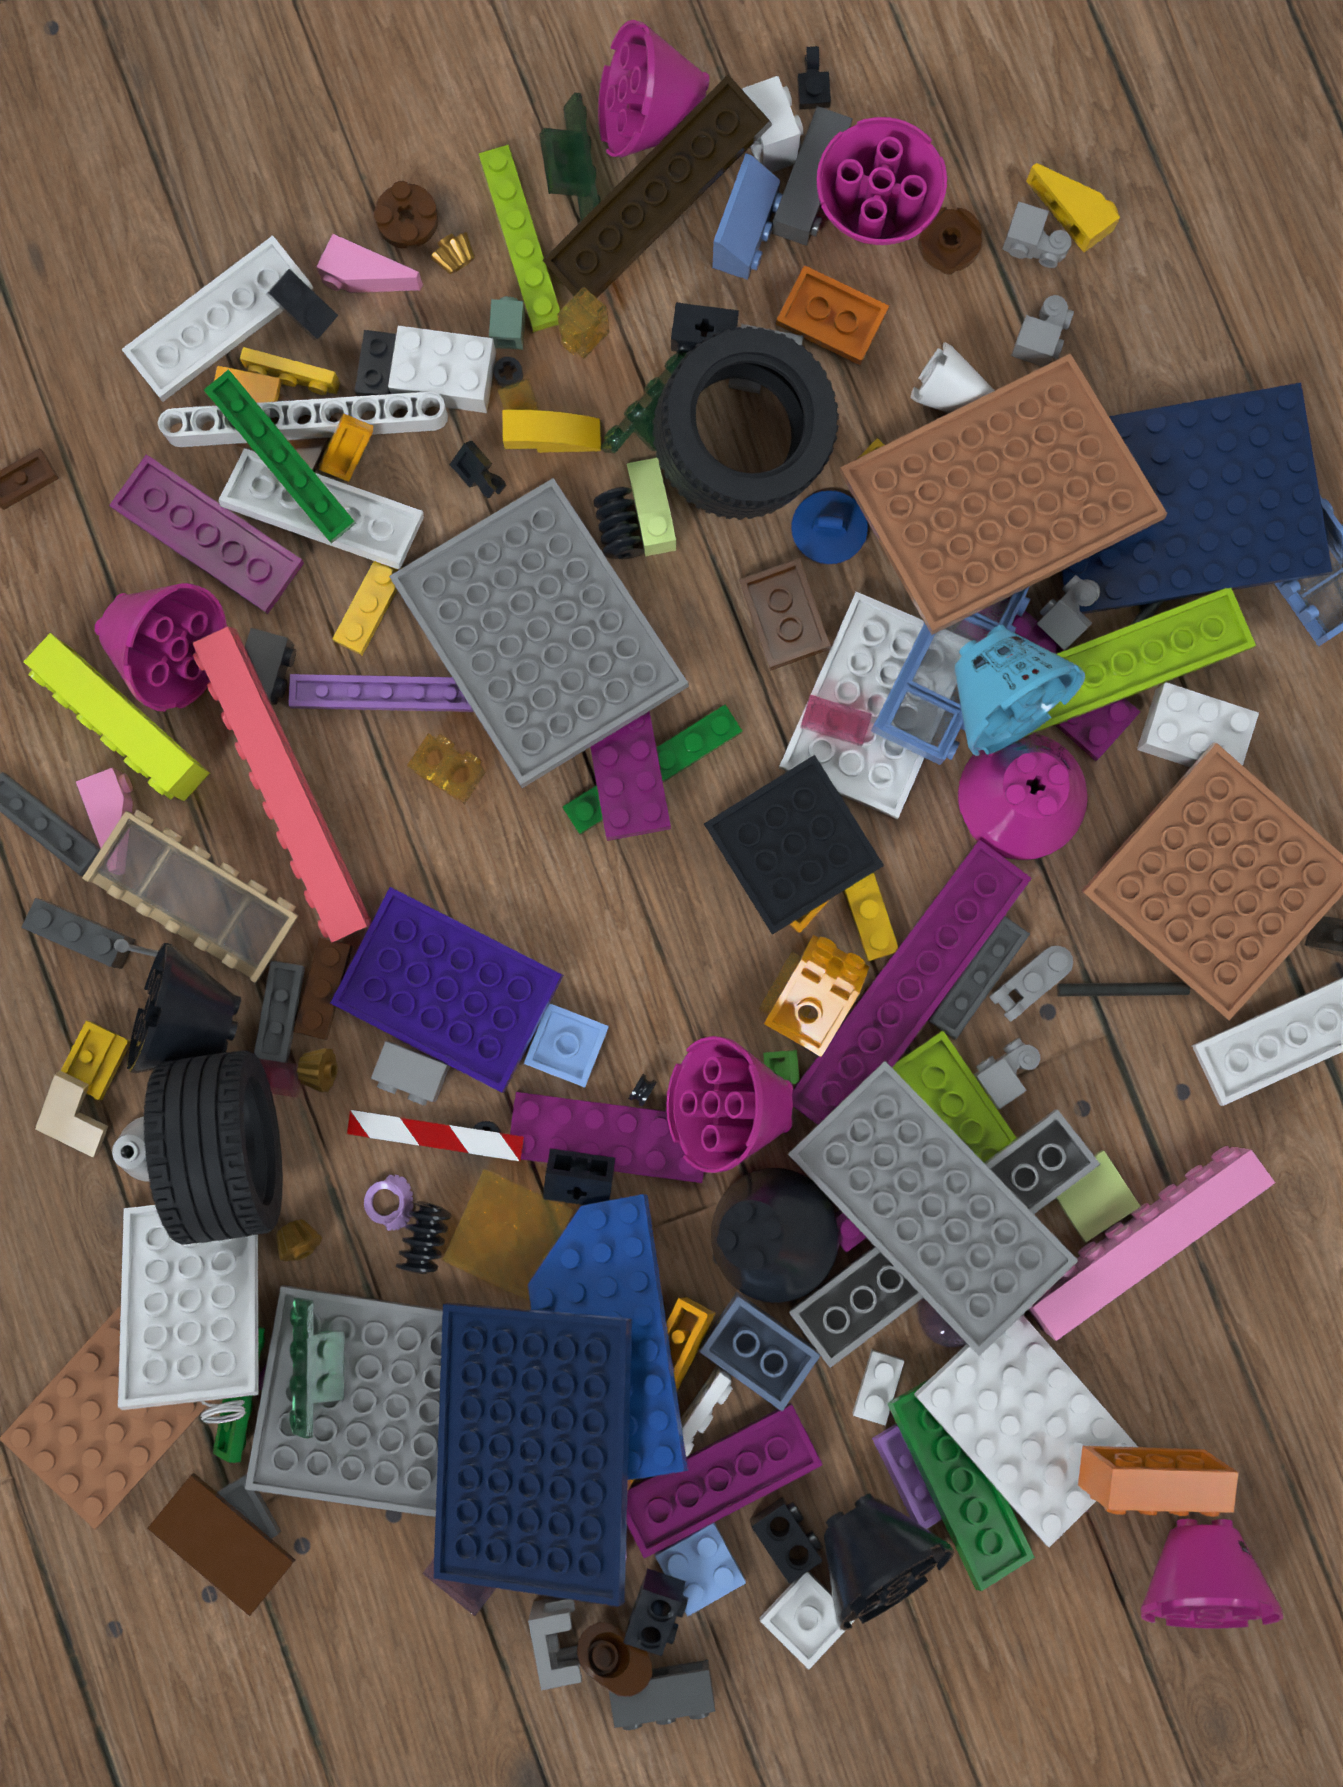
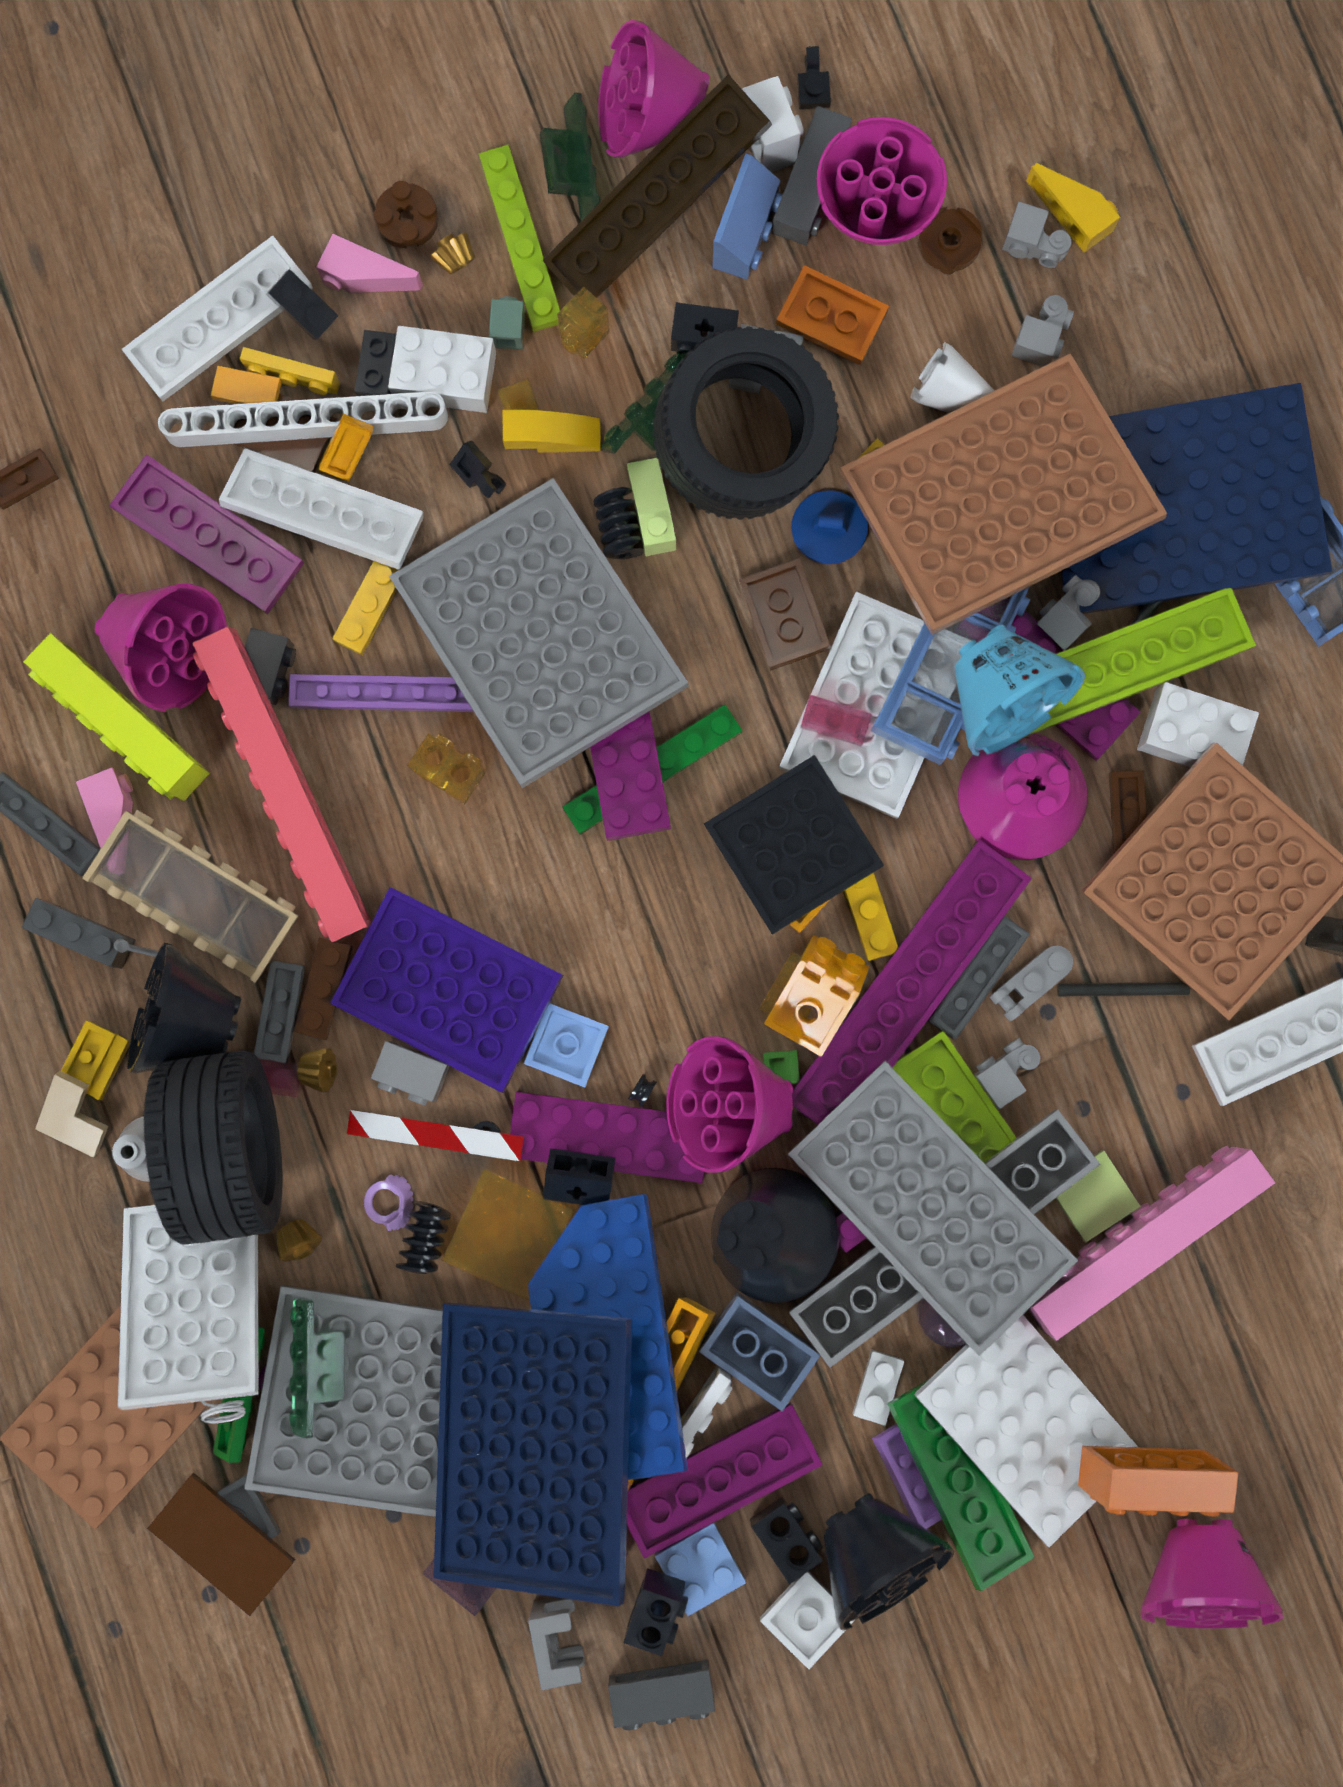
green plate [204,369,356,544] -> none
black bush [494,357,523,388] -> none
reddish brown piece [577,1622,652,1697] -> none
none -> reddish brown plate [1109,770,1147,854]

